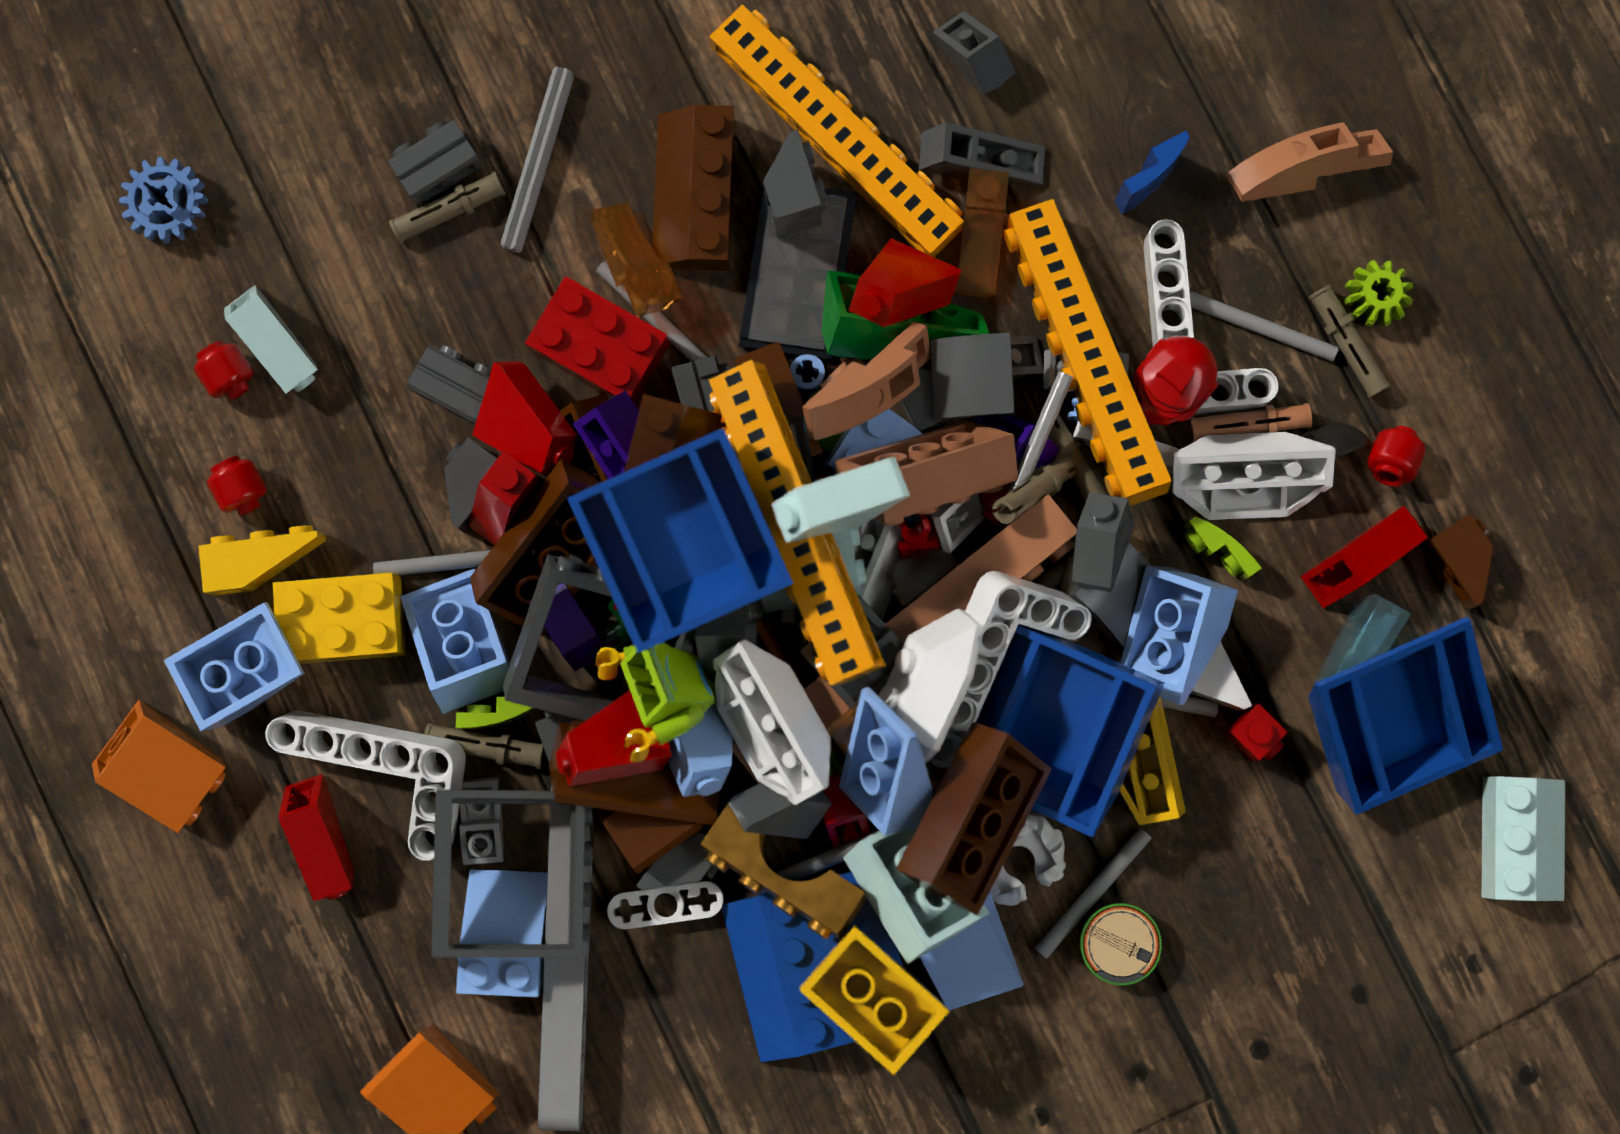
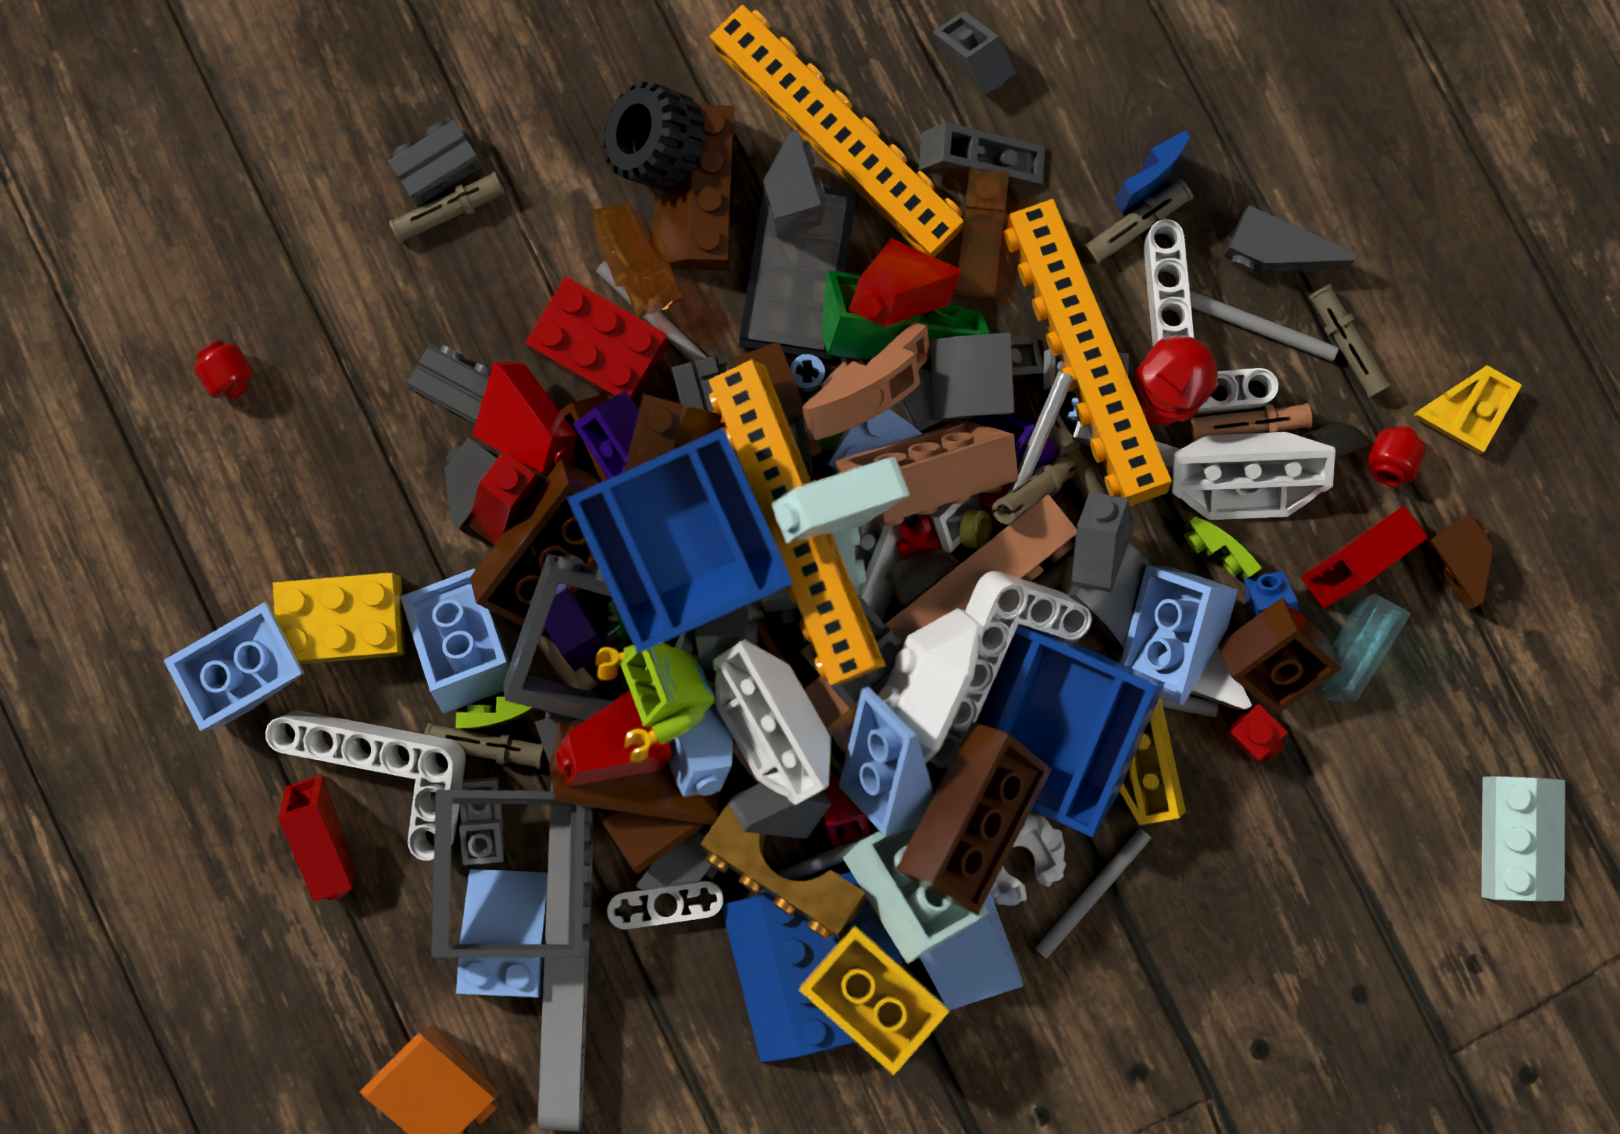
orange slope [92,700,226,833] -> none
medium blue gear [119,157,208,244] -> none
yellow slope [198,525,326,596] -> none
red head [207,455,267,517] -> none
light aqua slope [224,285,318,393] -> none
light grey bar [373,550,491,576] -> none
light grey axle [501,67,574,253] -> none
piece [1080,903,1162,985] -> none
nougat slope [1227,122,1393,202] -> none
blue slope [1308,617,1503,815] -> none
lime gear [1345,260,1413,327] -> none
none -> black tyre [603,81,705,190]
none -> tile [960,509,992,550]
none -> dark tan pin [1083,178,1193,266]
none -> reddish brown brick [1218,598,1342,715]
none -> dark grey slope [1223,205,1358,272]
none -> blue brick [1244,570,1298,620]
none -> yellow wing [1413,365,1522,455]

